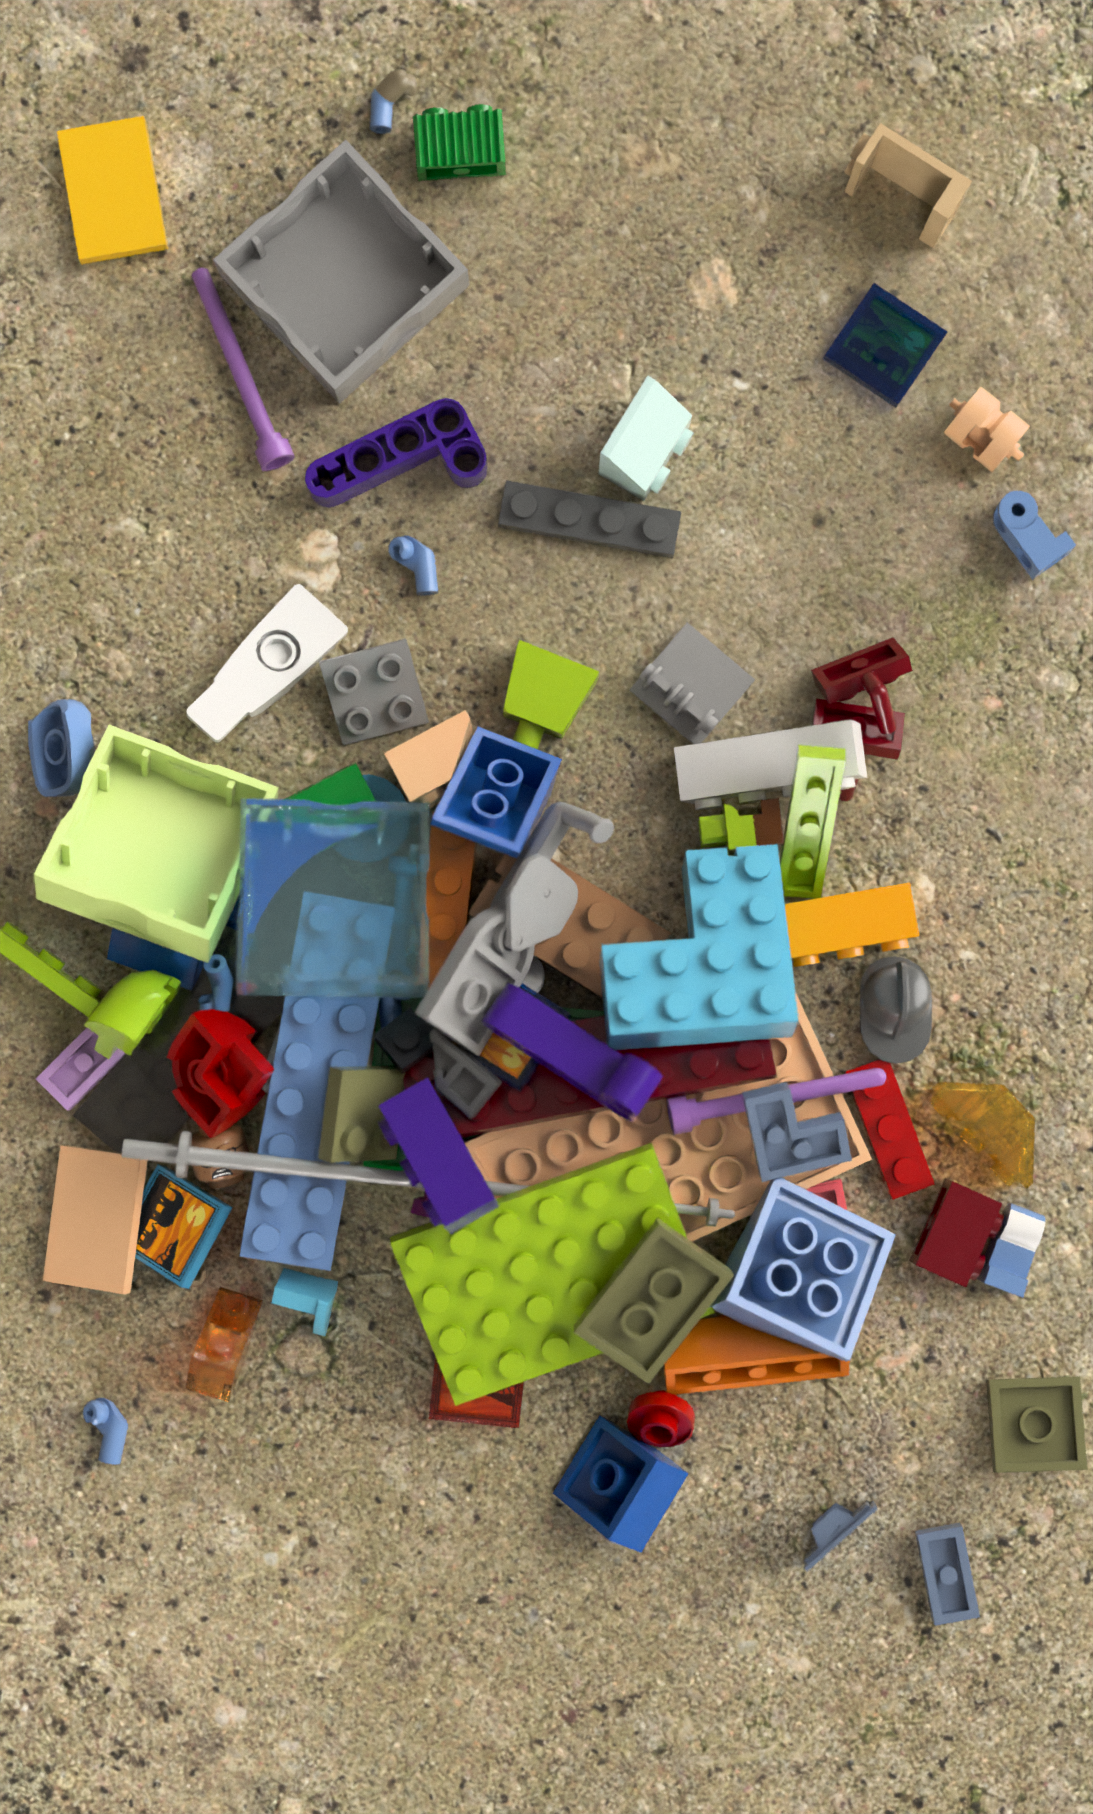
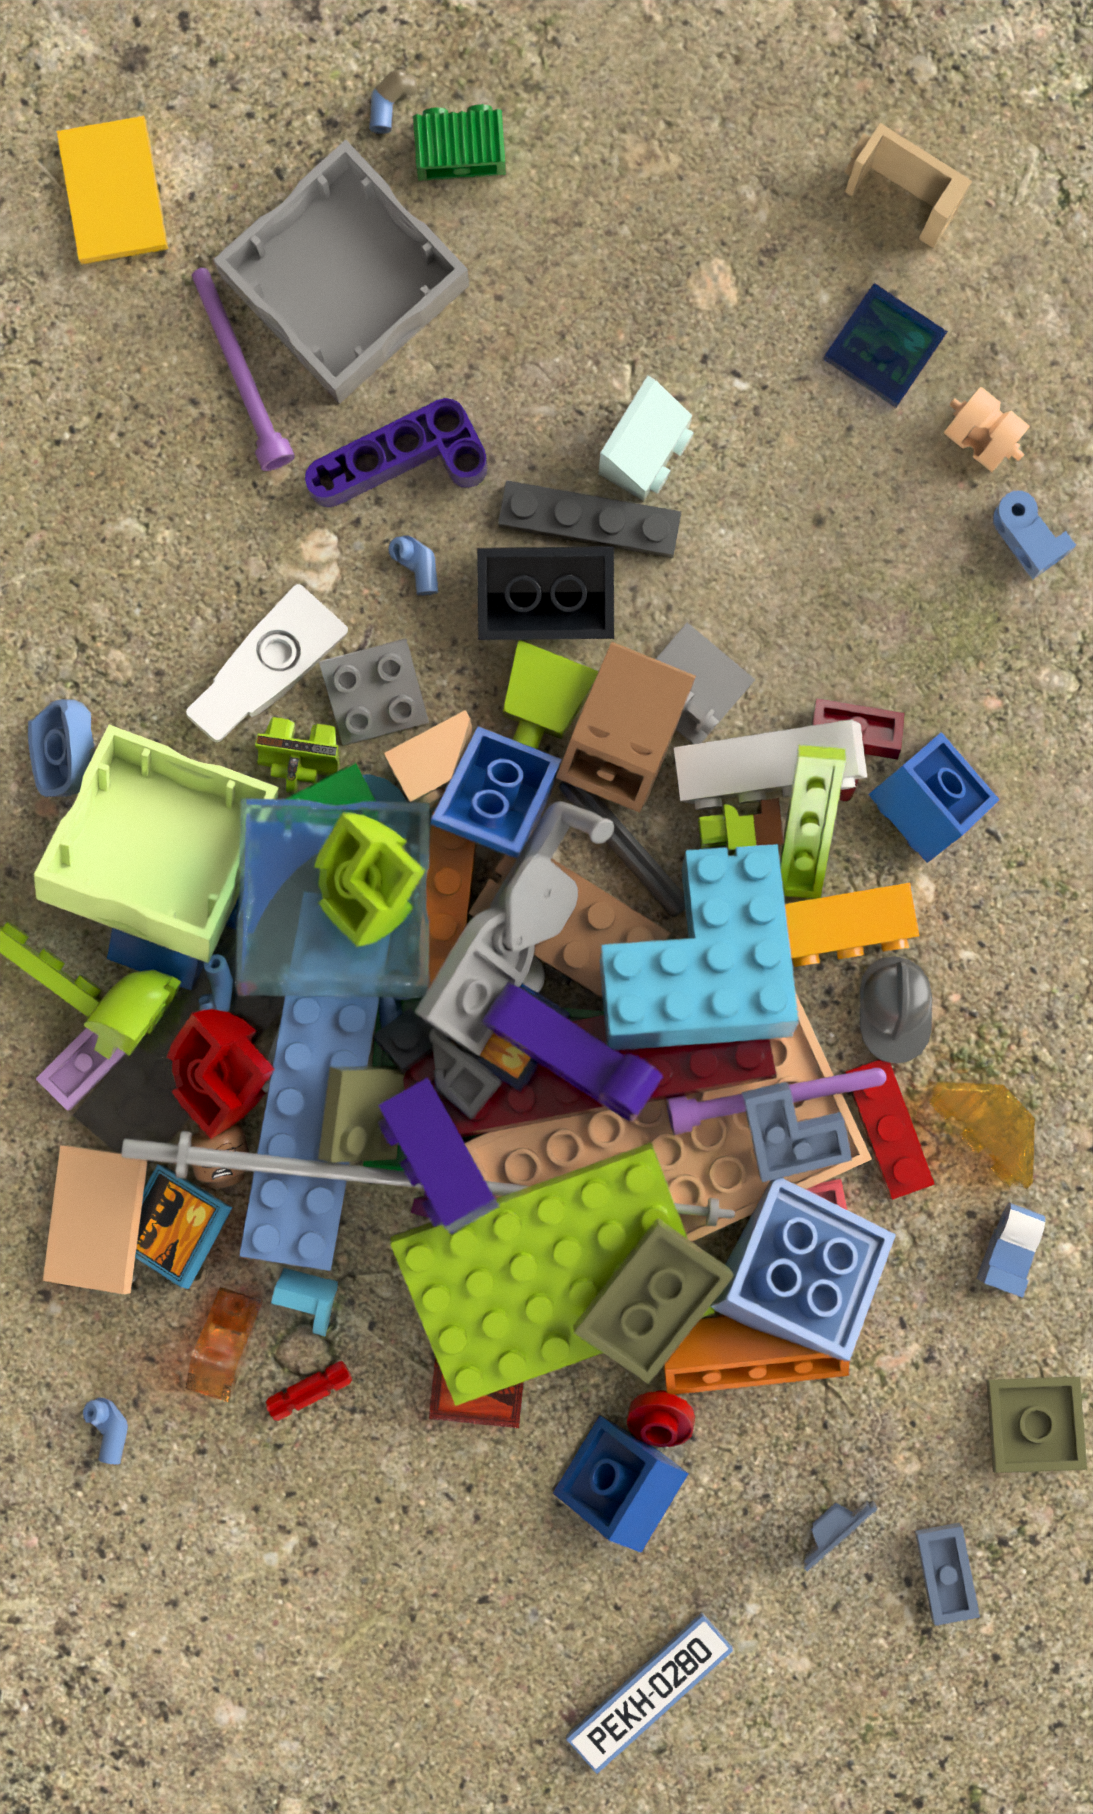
dark red plate [811,637,913,734] -> none
dark red brick [909,1178,1004,1287] -> none
none -> lime hips [255,717,340,793]
none -> red axle [265,1361,352,1421]
none -> lime brick [314,813,425,946]
none -> black slope [477,546,614,640]
none -> medium nougat slope [556,642,696,813]
none -> dark grey axle [559,781,685,917]
none -> tile [566,1612,733,1774]
none -> blue slope [868,732,1000,863]

